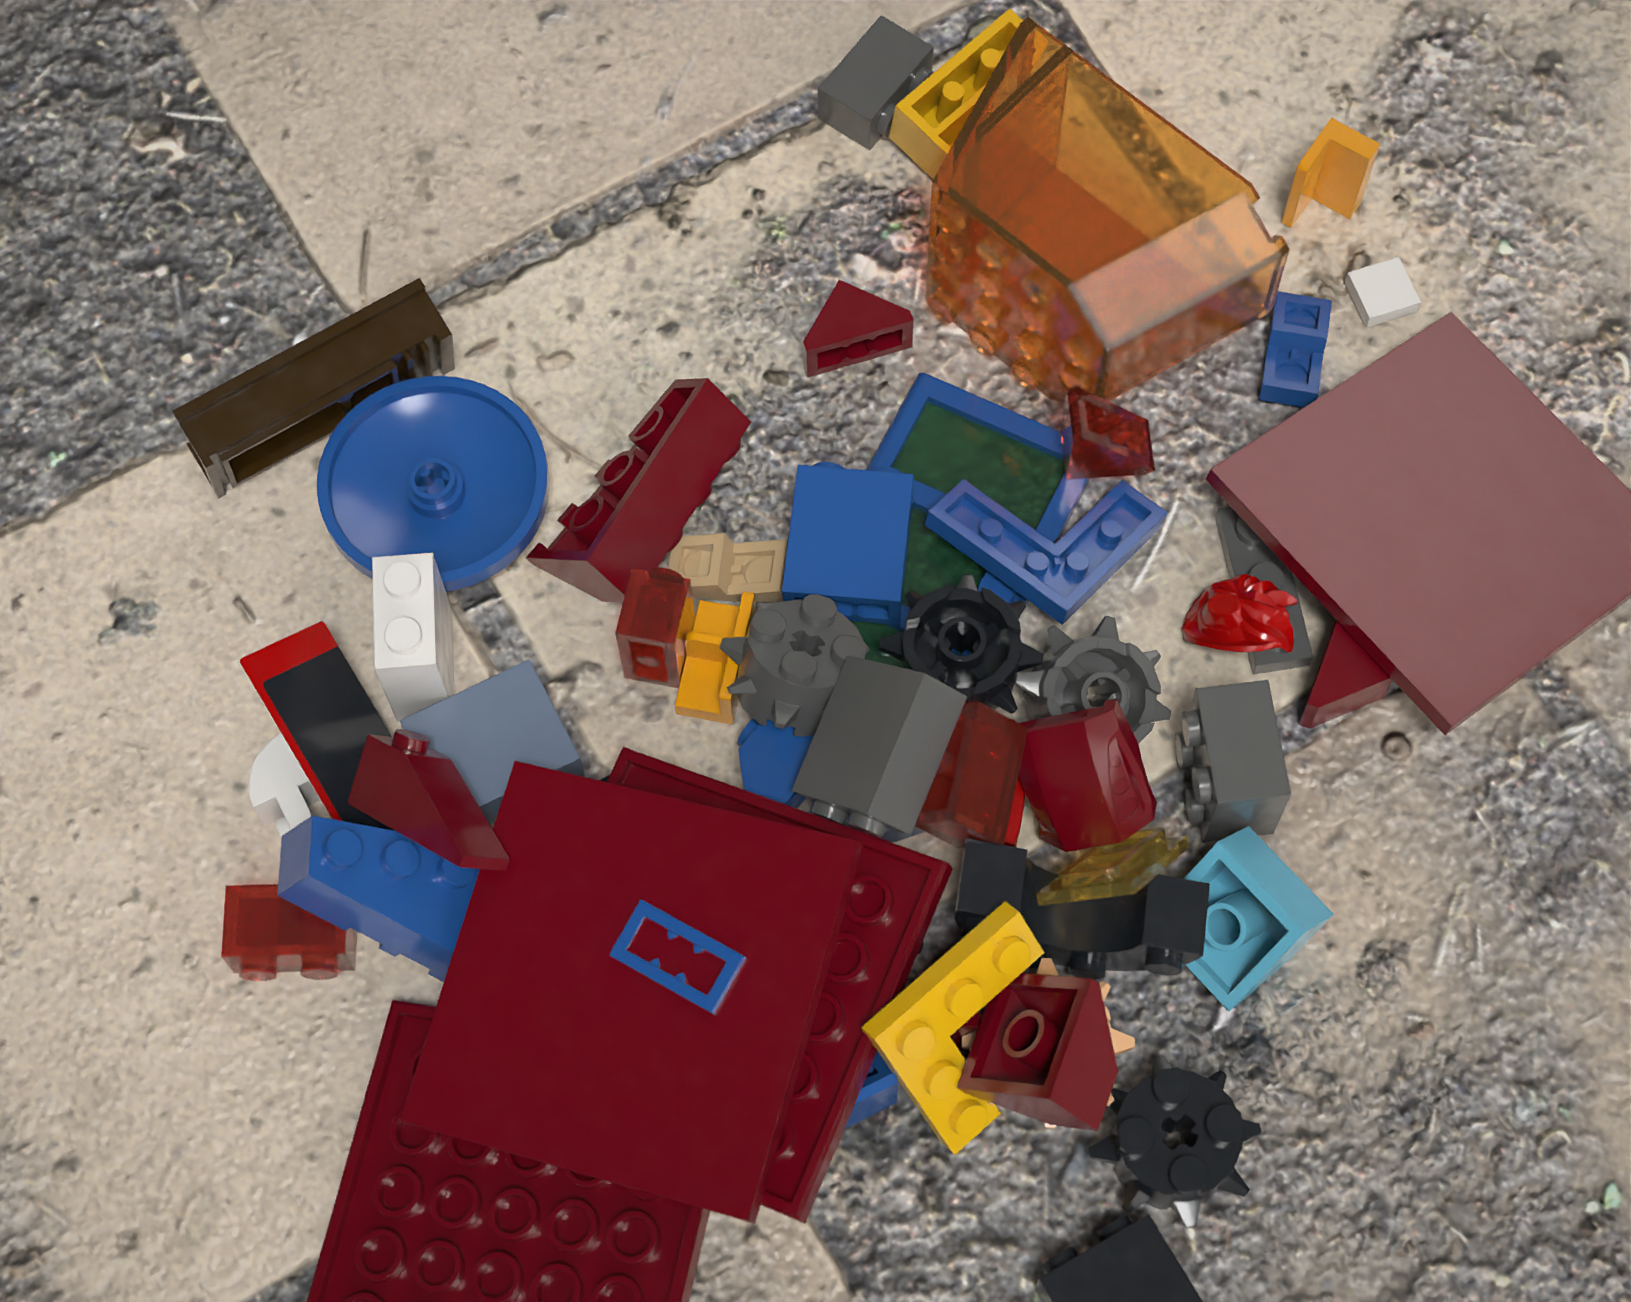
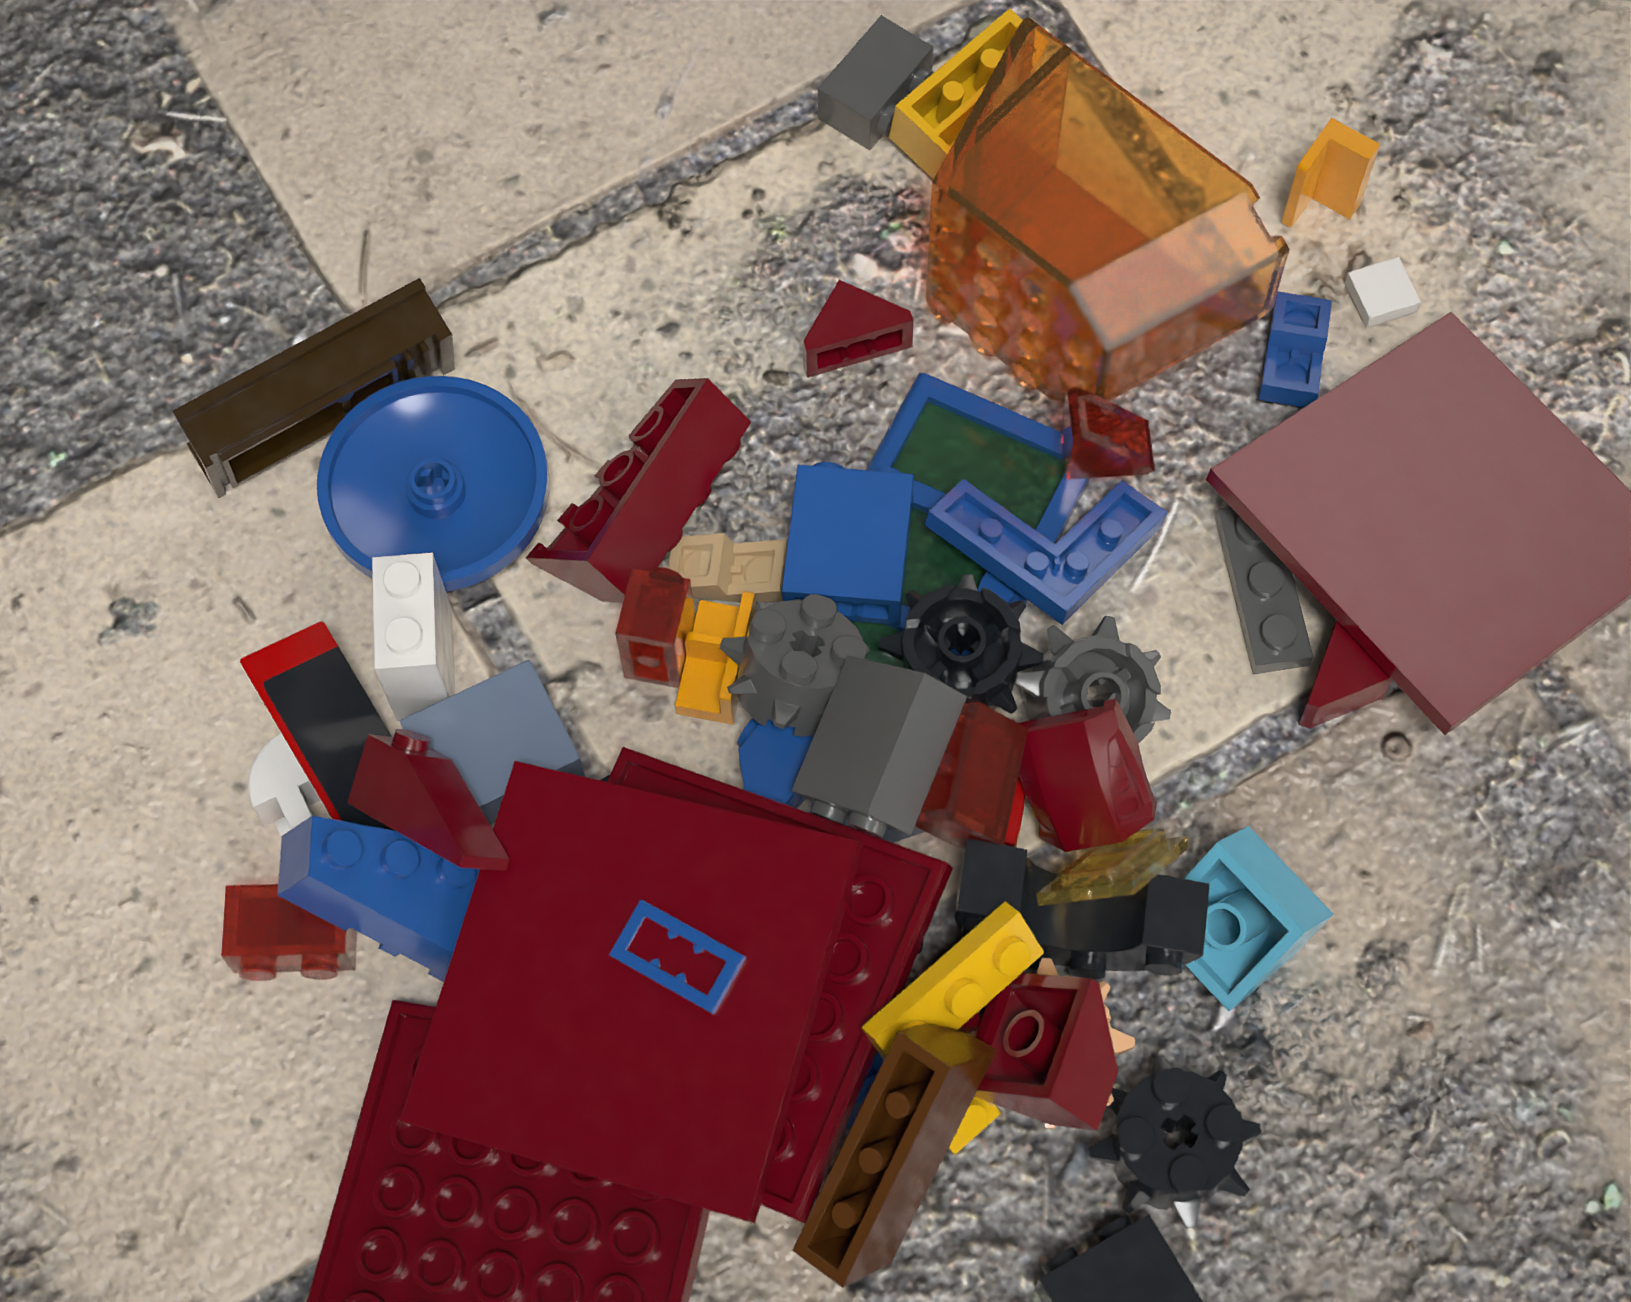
dark grey brick [1175,680,1291,842] -> none
red hat [1182,574,1298,653] -> none
none -> reddish brown brick [792,1024,997,1288]

